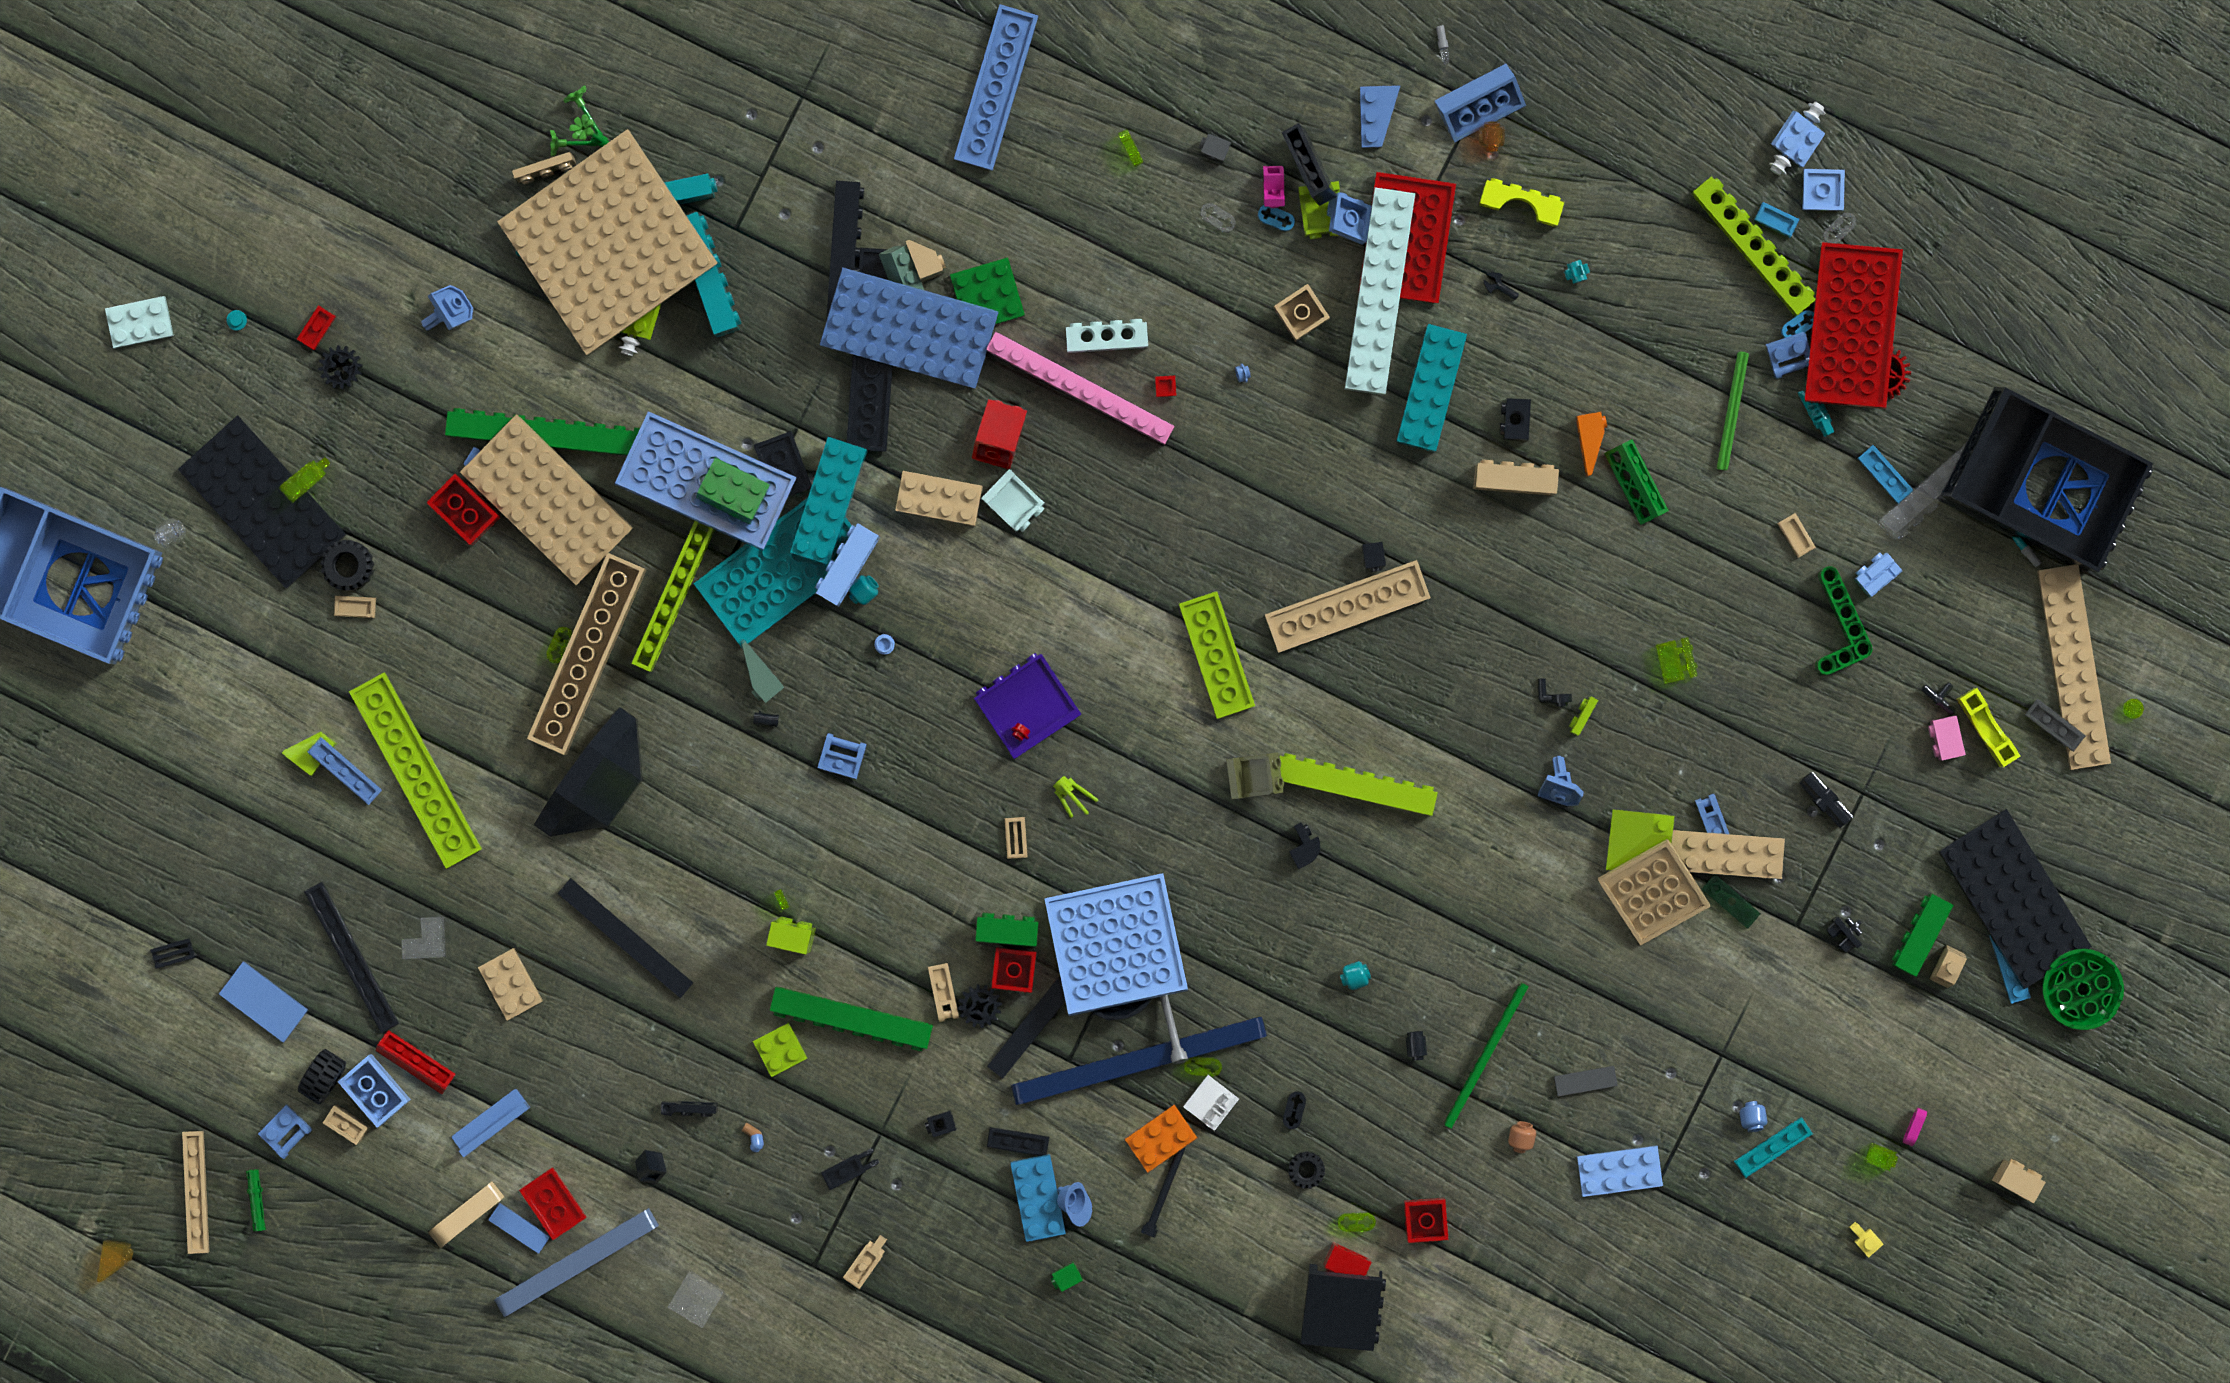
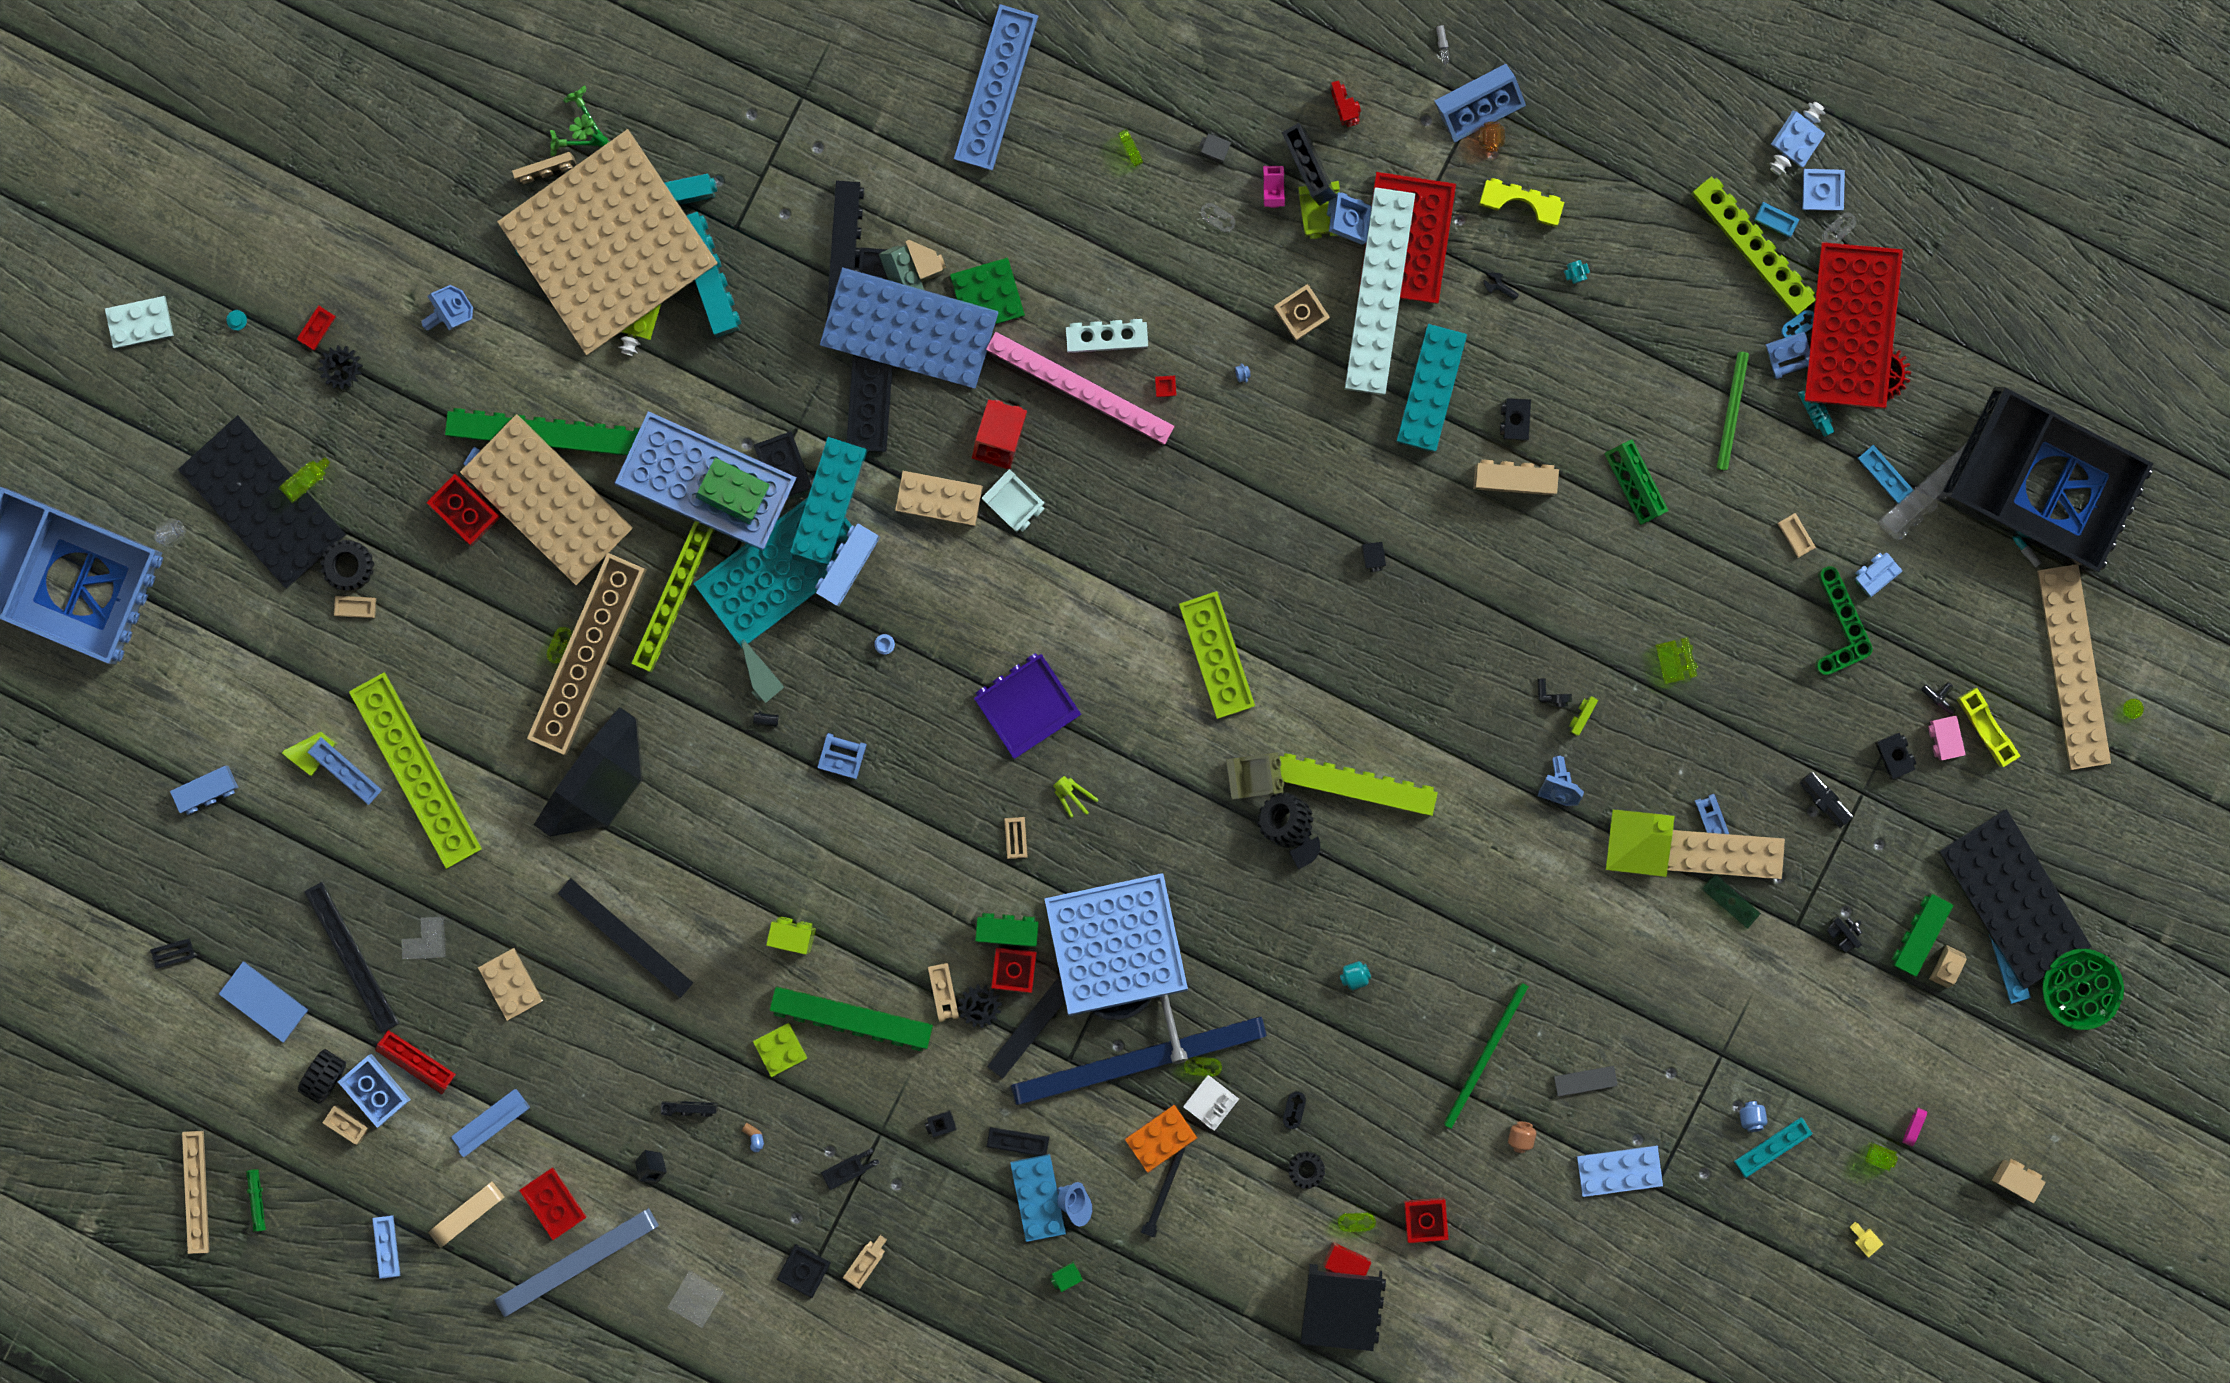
clear yellow slope [97,1240,133,1282] -> none
medium blue plate [258,1105,312,1159] -> none
medium blue tile [489,1203,550,1254] -> none
clear neon green tile [774,889,791,910] -> none
teal head [849,575,879,605] -> none
red plate [1011,723,1030,741] -> none
dark azure beam [1258,205,1295,232] -> none
tan plate [1265,560,1430,653] -> none
medium blue wing [1360,86,1400,148] -> none
black brick [1405,1031,1428,1061] -> none
orange slope [1575,412,1607,477] -> none
tan plate [1598,839,1710,946] -> none
dark grey tile [2025,699,2086,752] -> none
none -> medium blue brick [170,766,238,815]
none -> light blue tile [372,1215,400,1279]
none -> black tile [777,1244,831,1298]
none -> black tyre [1257,793,1313,848]
none -> red plate [1330,80,1361,128]
none -> black brick [1875,732,1916,779]

